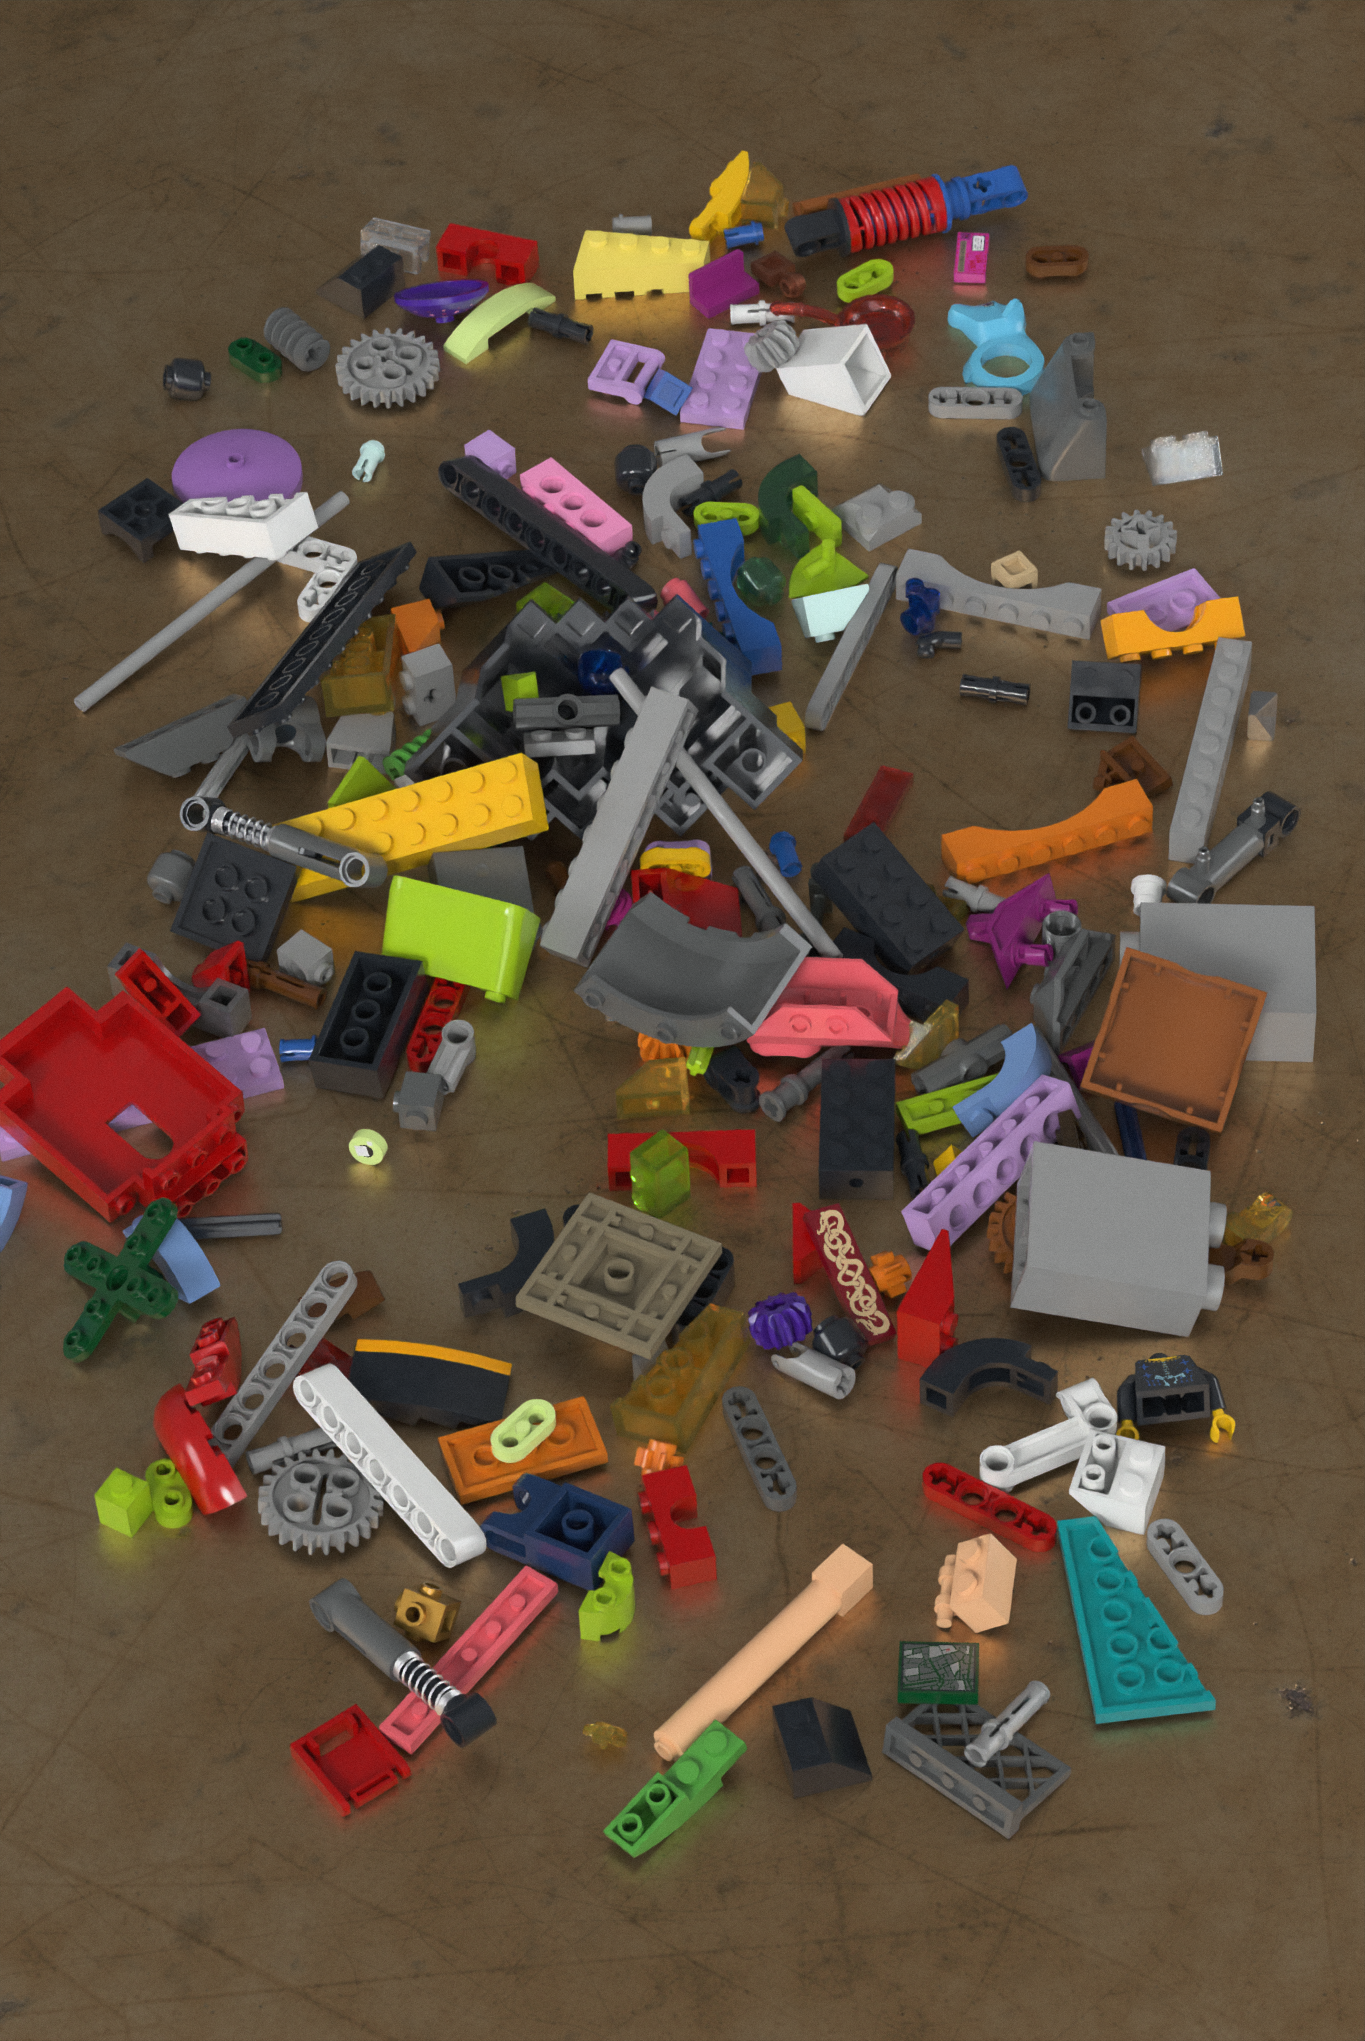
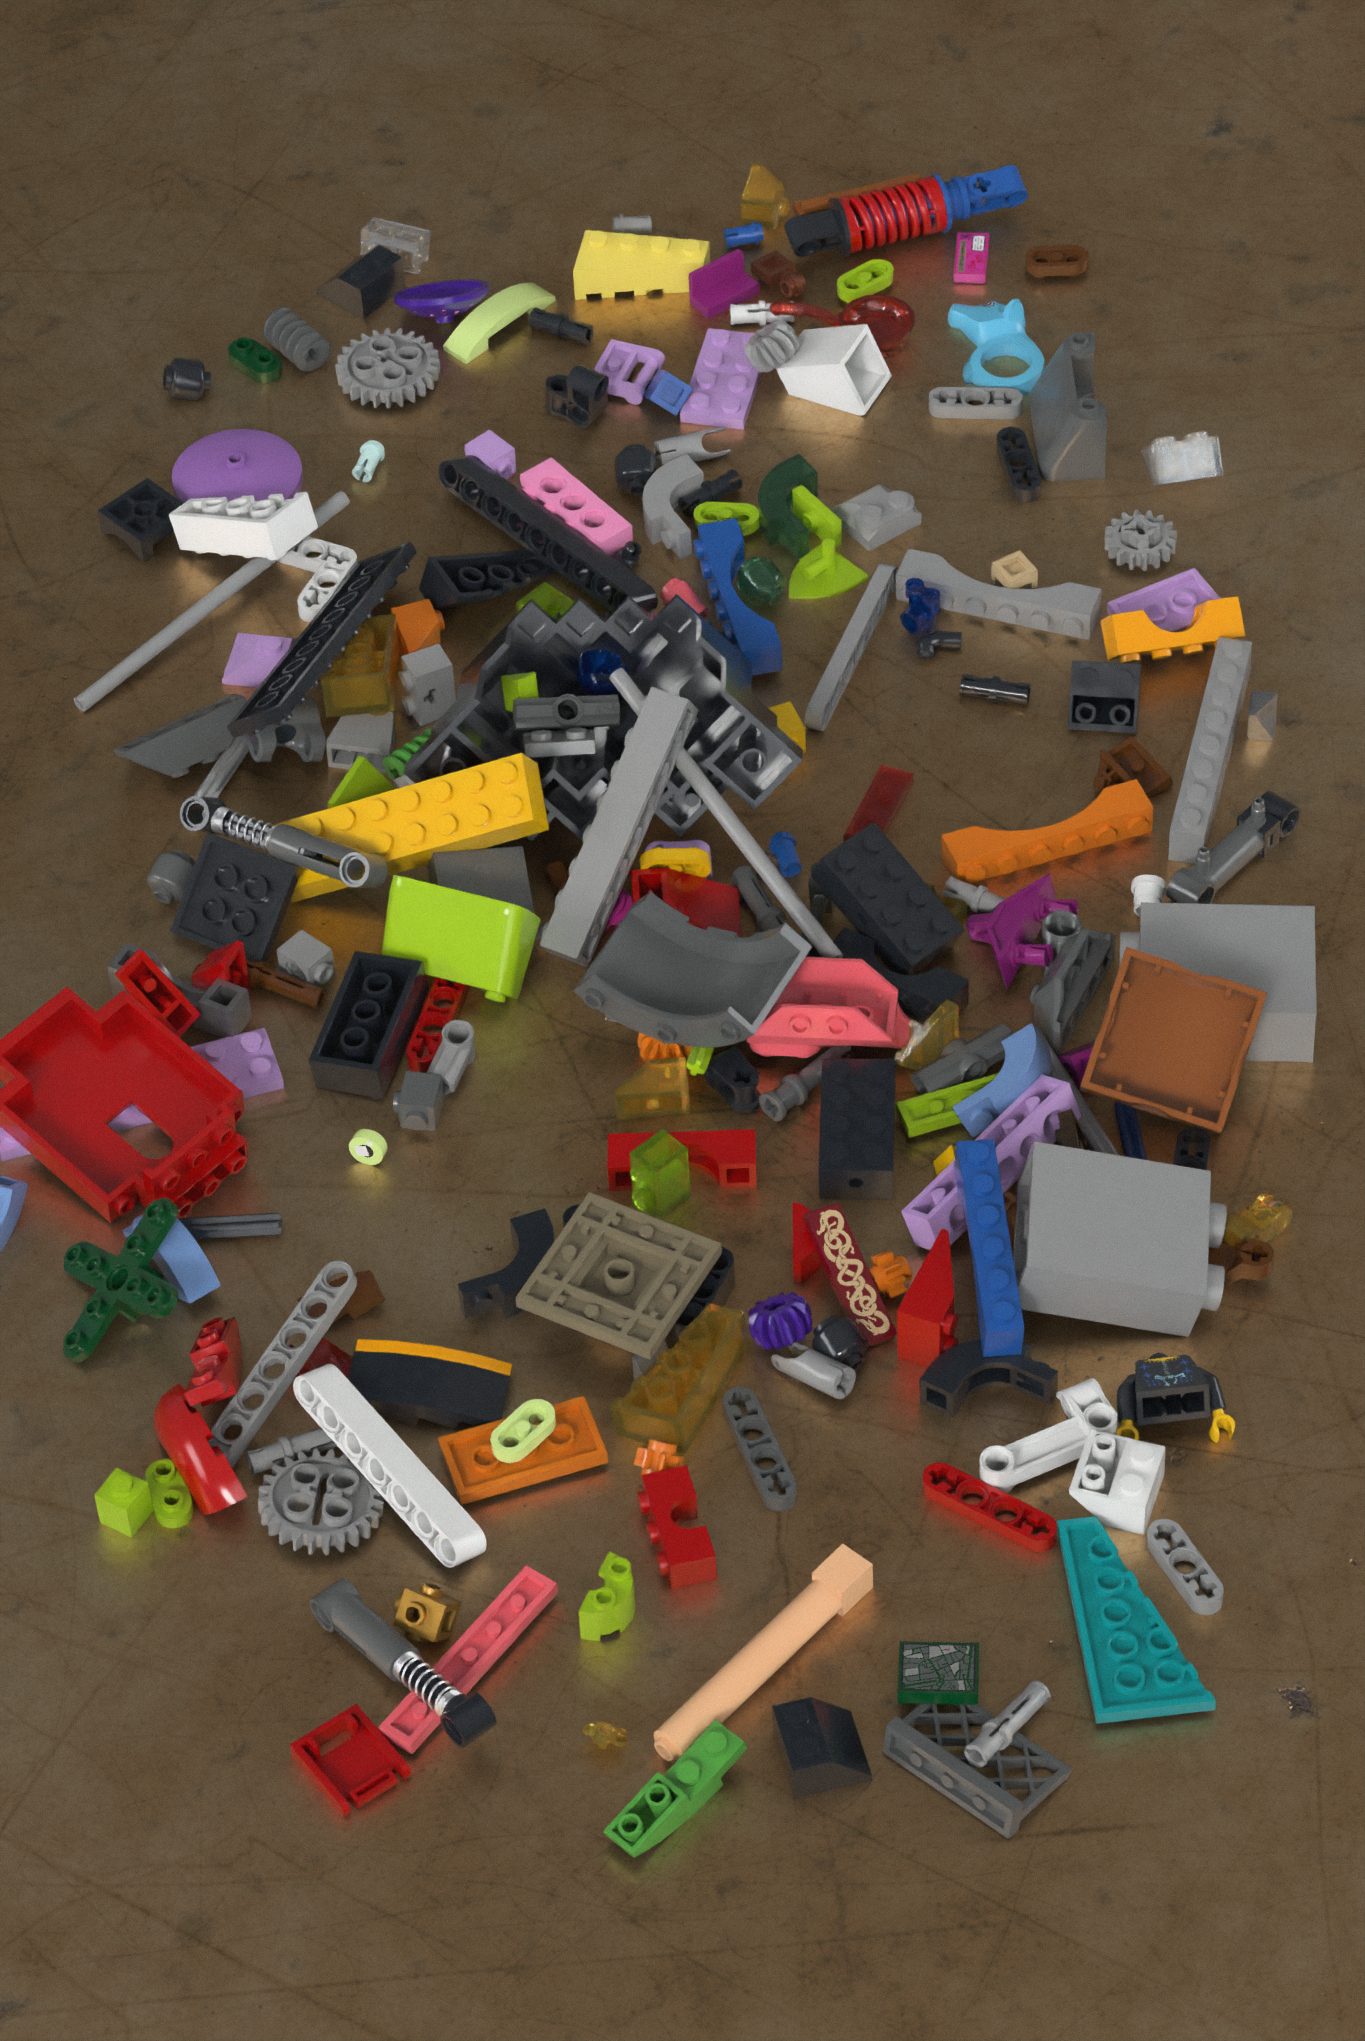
blue pin [279,1035,318,1062] -> none
red arch [436,223,539,286] -> none
dark blue brick [480,1473,635,1591] -> none
yellow slope [689,150,750,245] -> none
light aqua slope [791,584,869,643] -> none
black pin [895,1129,931,1199] -> none
light nougat brick [934,1533,1017,1633] -> none
none -> lavender slope [222,632,297,688]
none -> black piece [545,365,609,428]
none -> blue arch [954,1139,1025,1357]

